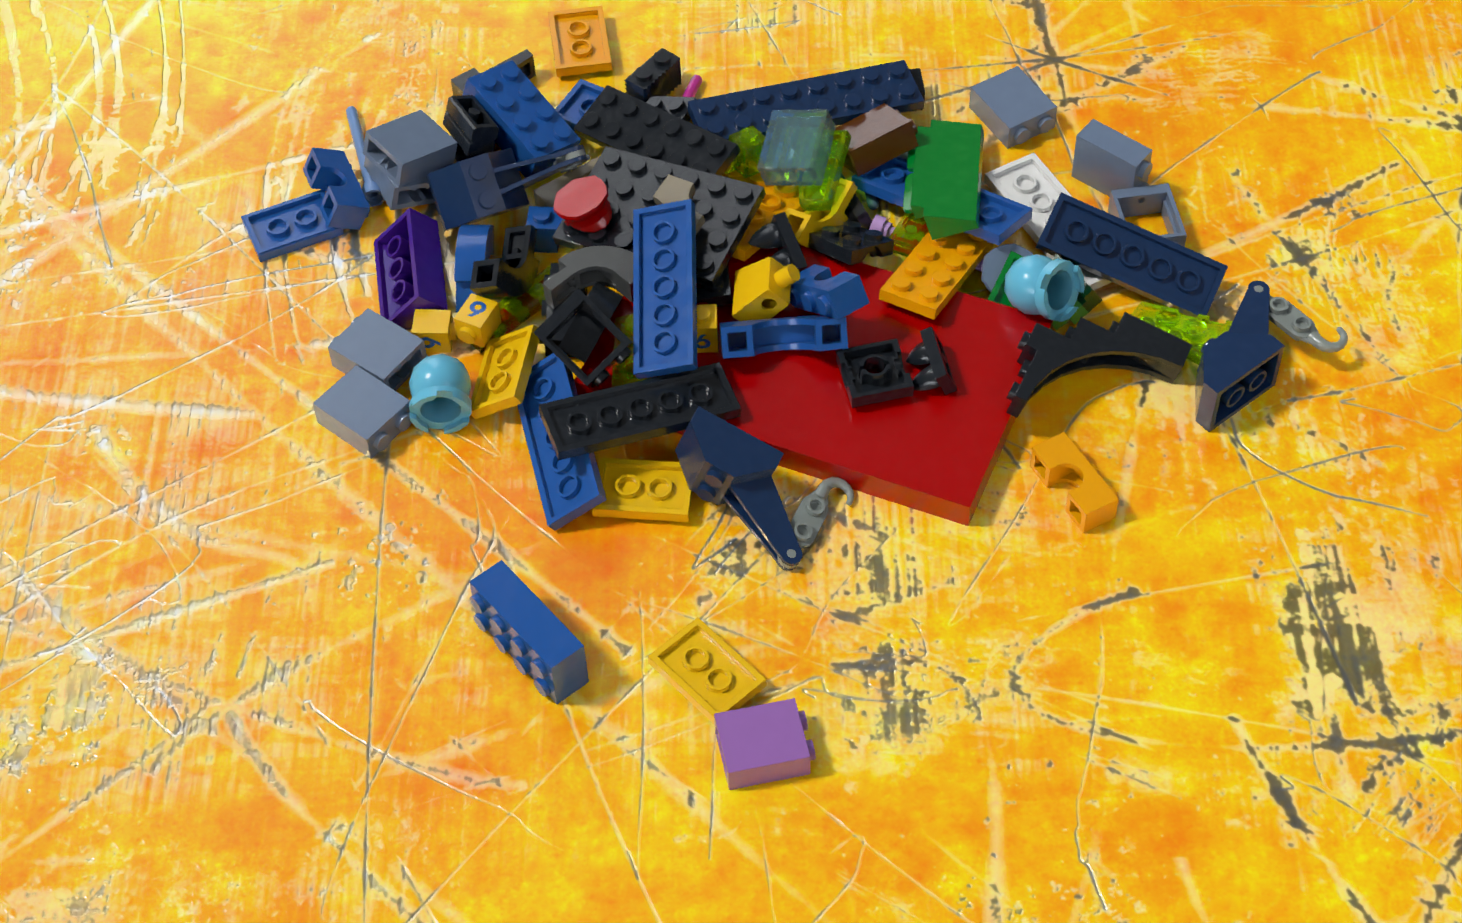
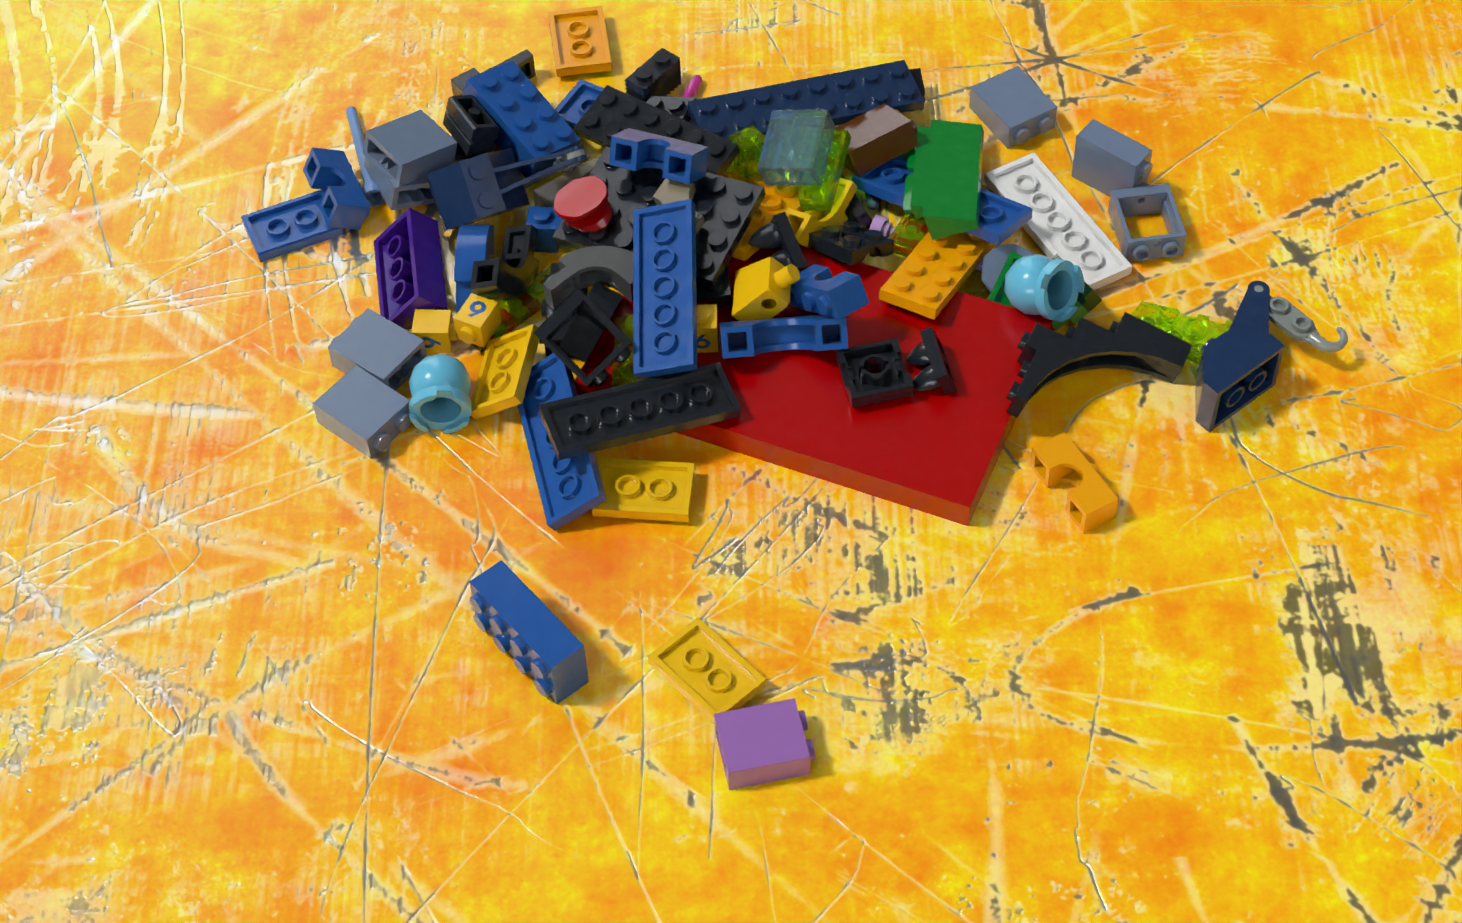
dark blue slope [675,406,854,571] -> none
dark blue plate [1035,192,1228,322] -> none
none -> blue arch [609,128,709,184]

